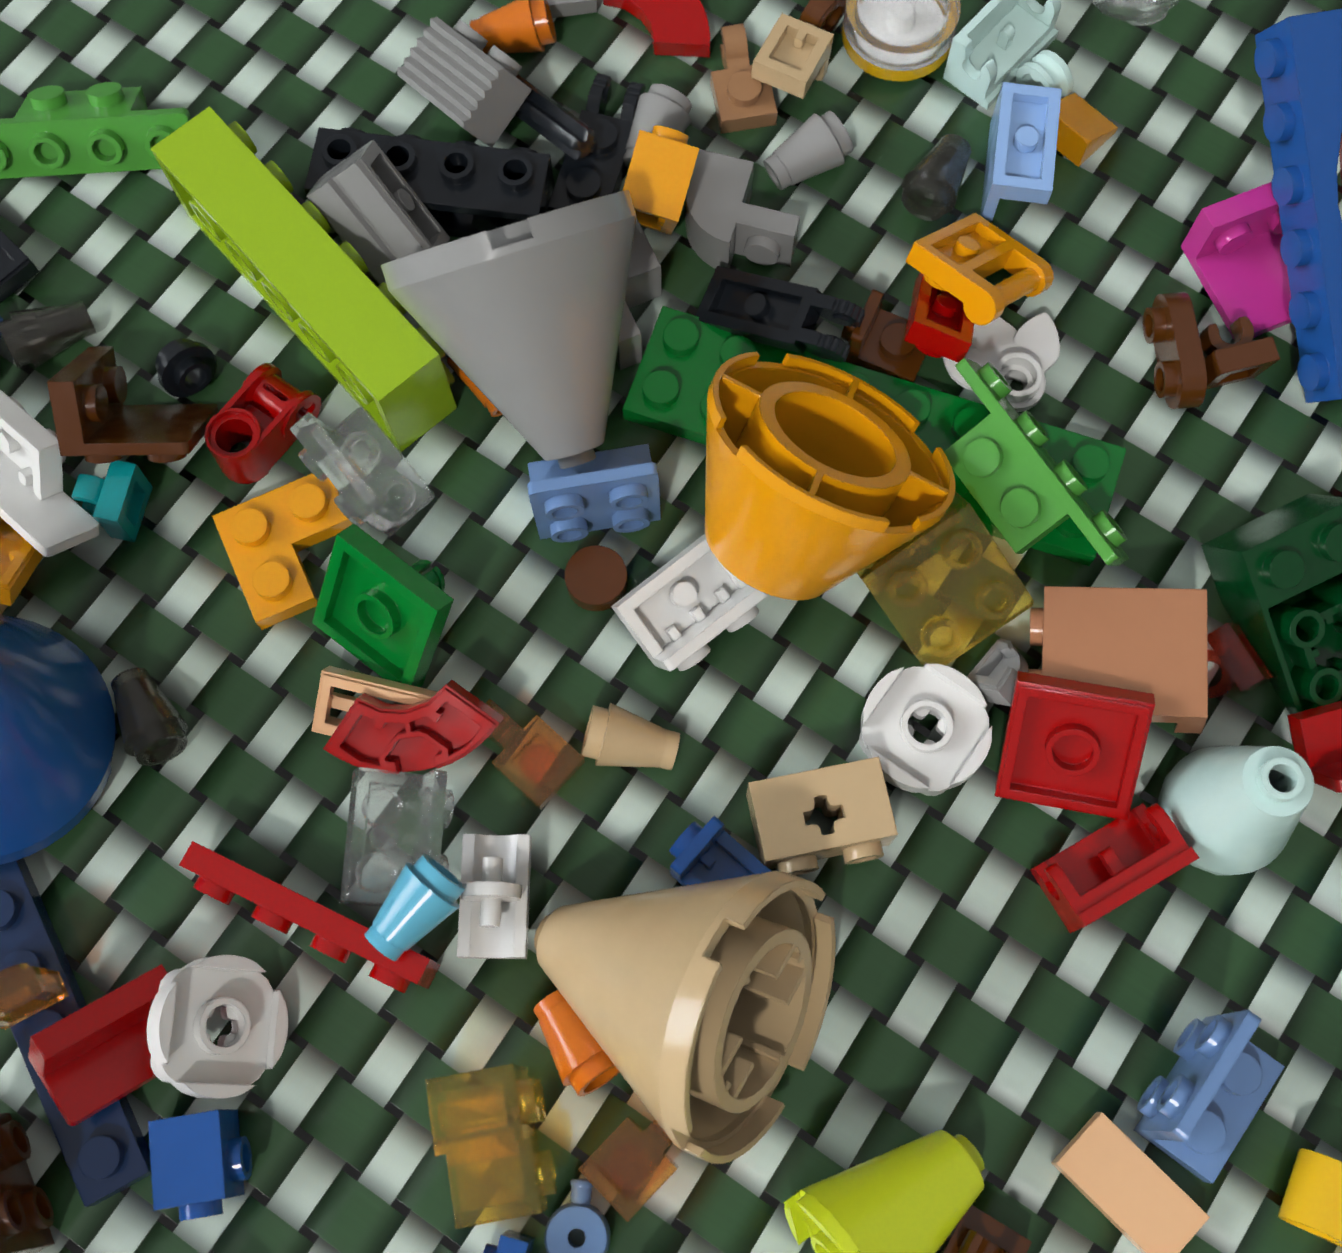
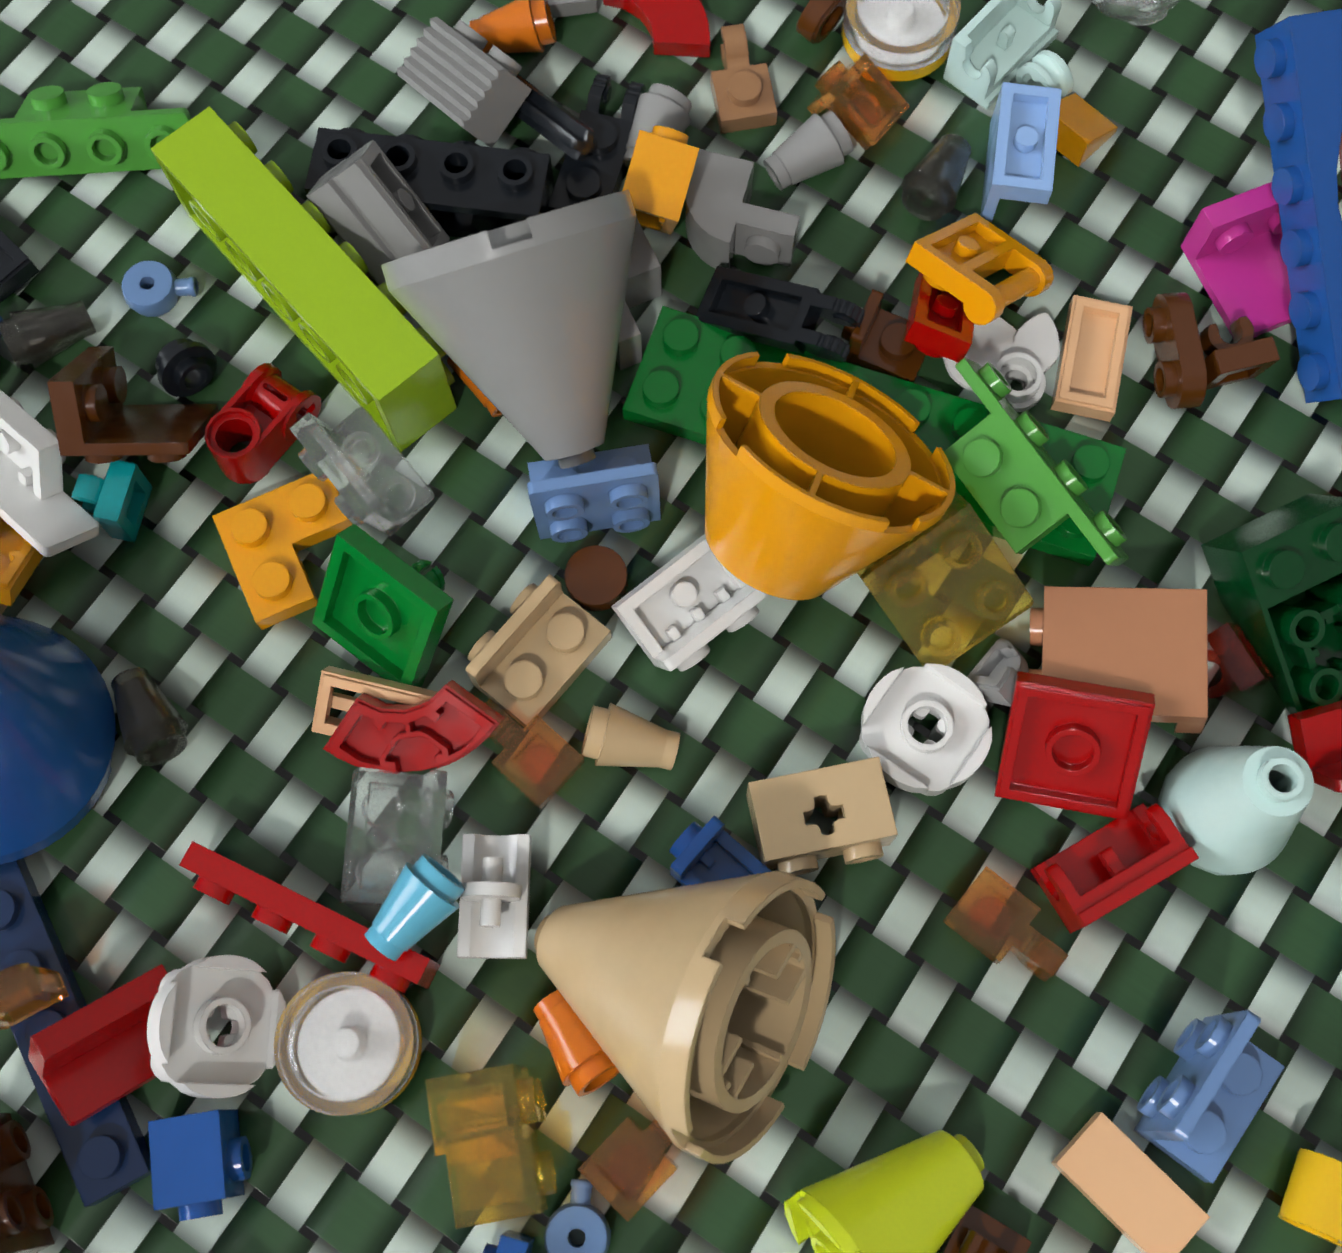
tan bracket [751,13,834,99] -> none
none -> medium blue piece [122,261,199,317]
none -> clear piece [274,971,422,1116]
none -> tan bracket [465,574,612,732]
none -> clear orange bracket [807,53,910,150]
none -> clear orange plate [943,866,1068,982]
none -> light nougat tile [1050,295,1133,422]

